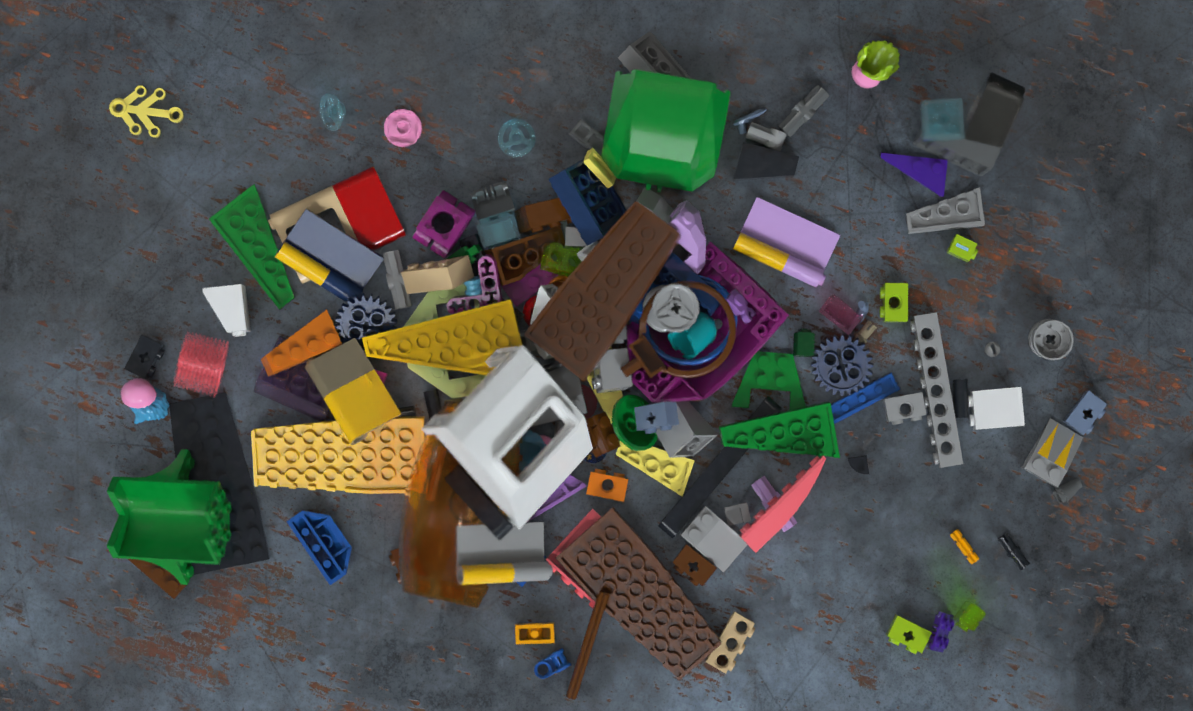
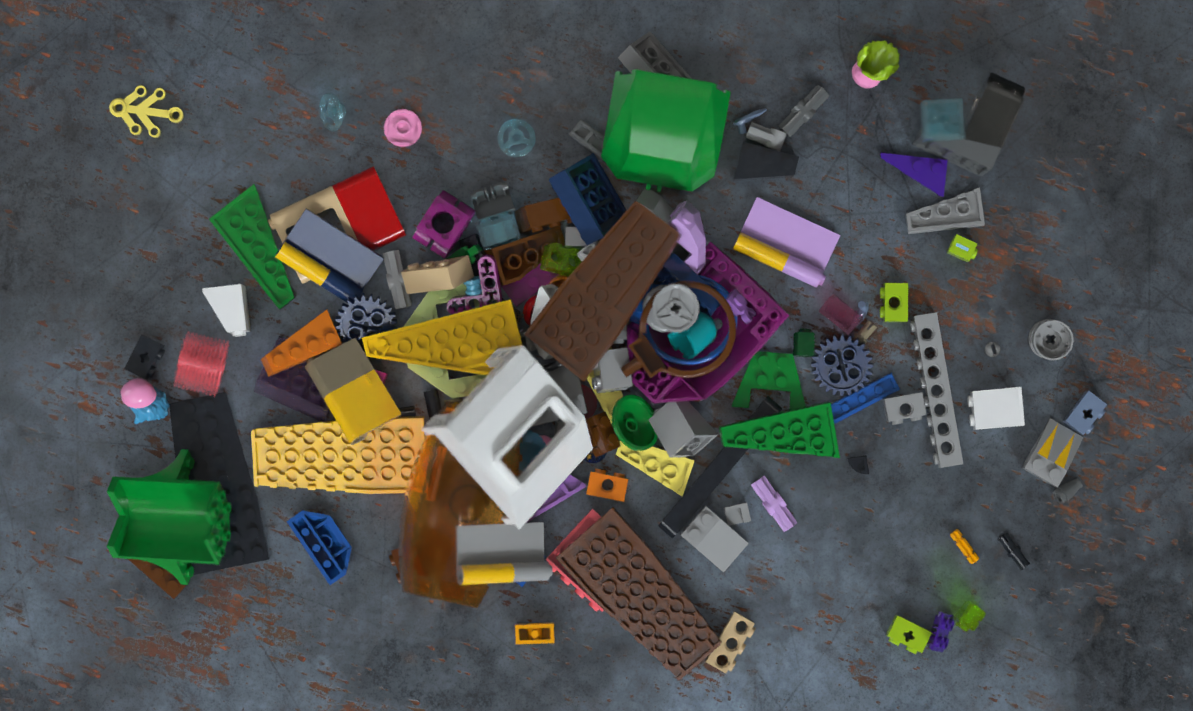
black beam [444,465,514,541] -> none
blue piece [534,648,572,679] -> none
reddish brown axle [566,591,609,700] -> none
light yellow tile [583,148,616,188] -> none
sand blue brick [634,402,679,434] -> none
reddish brown brick [672,544,717,586] -> none
coral wedge [739,456,826,553] -> none
black piece [953,379,968,418] -> none

